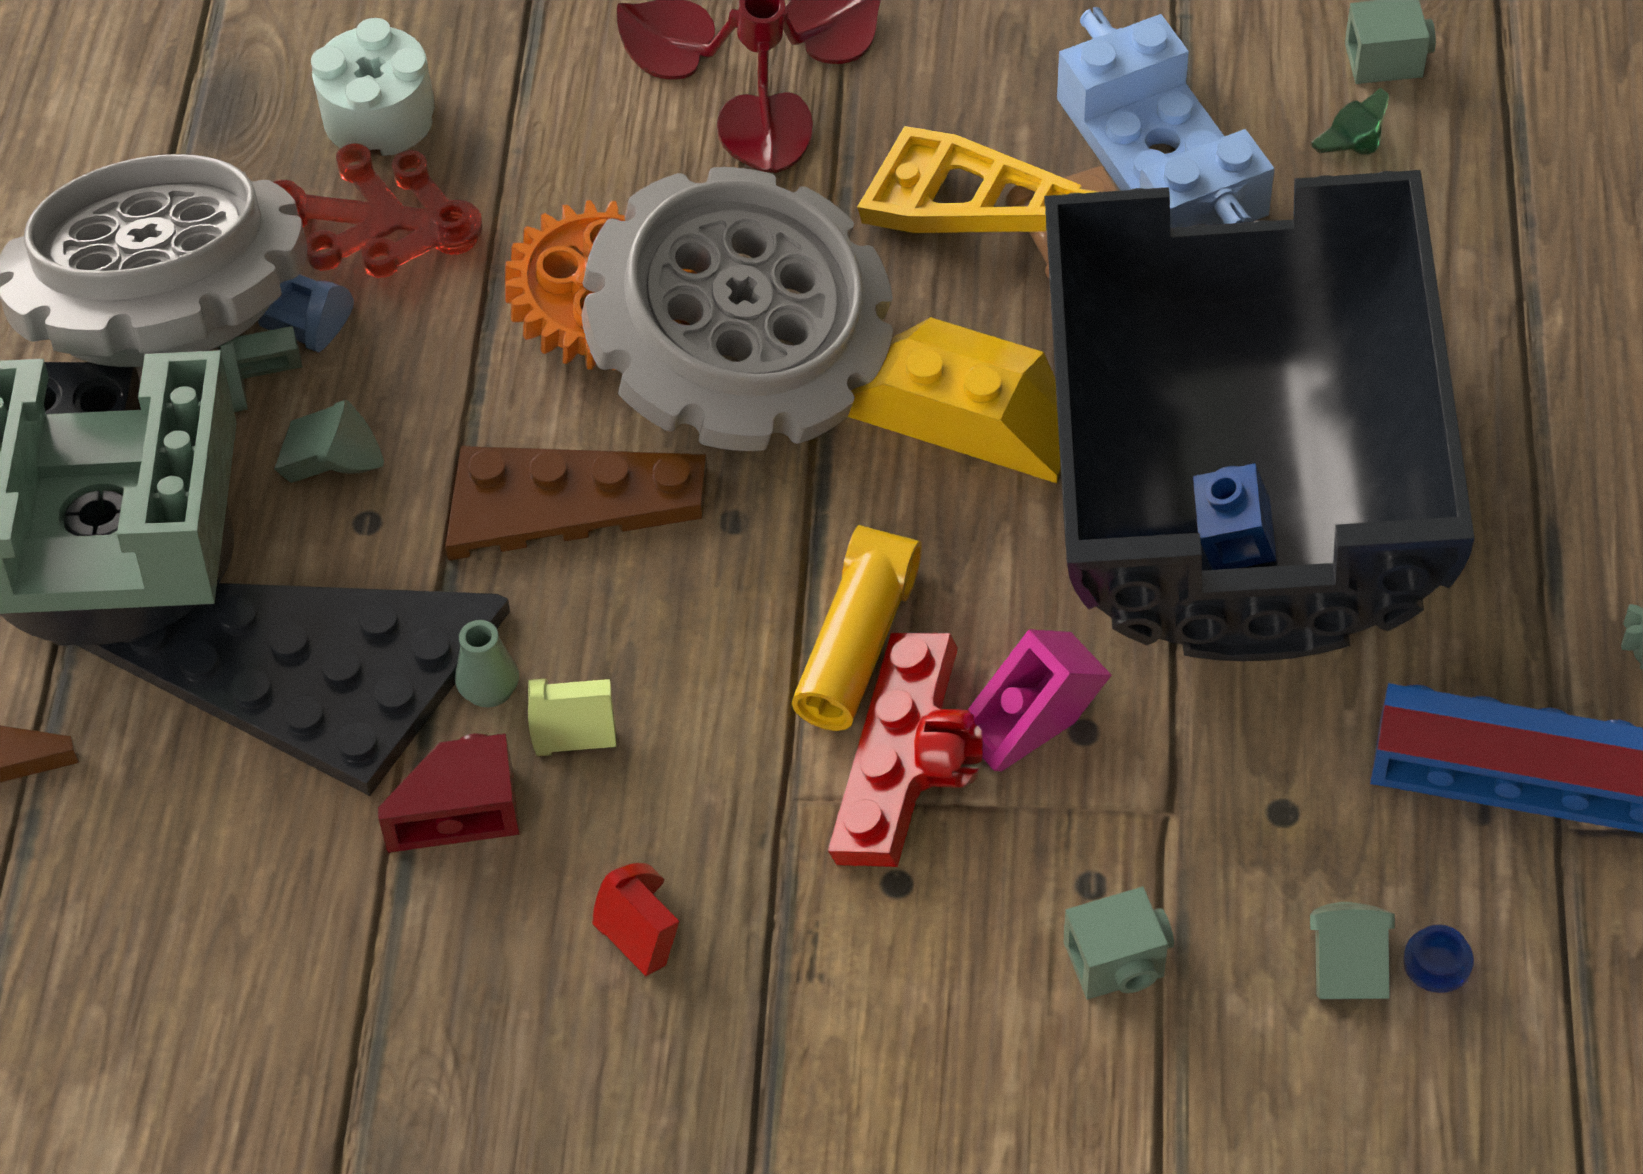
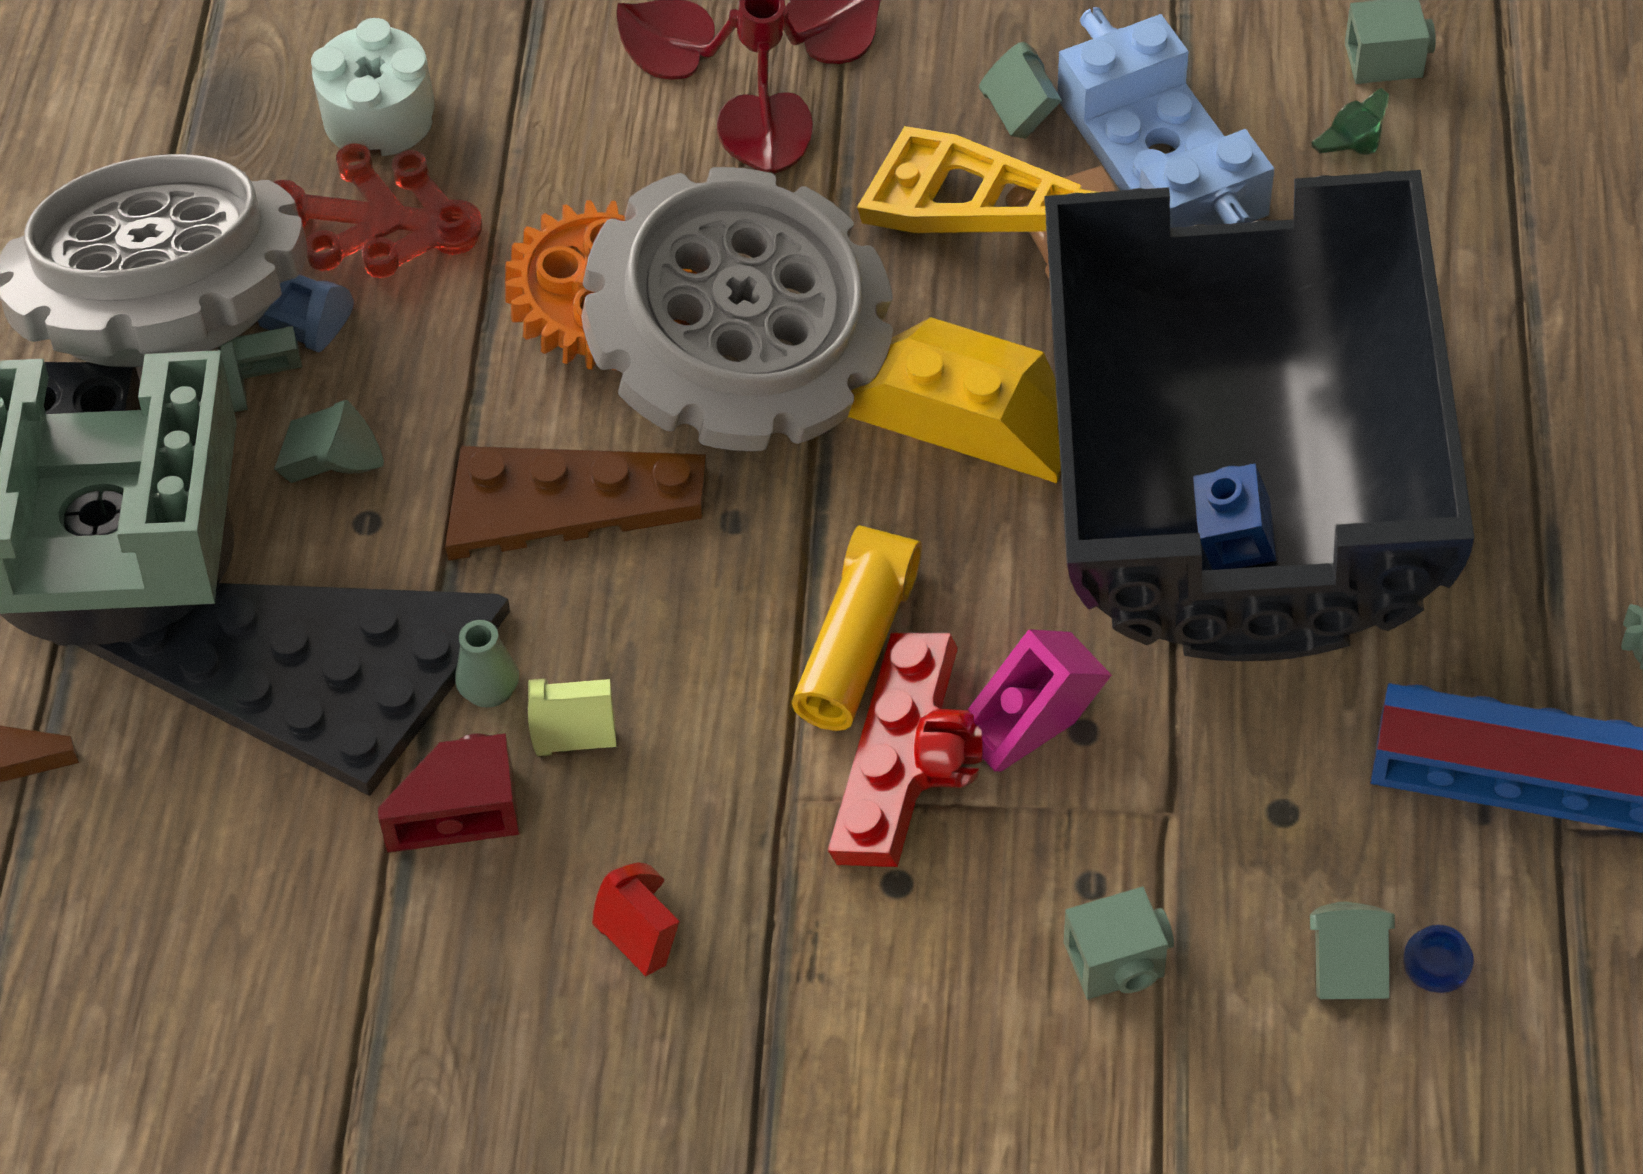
none -> sand green tile [979,42,1062,139]

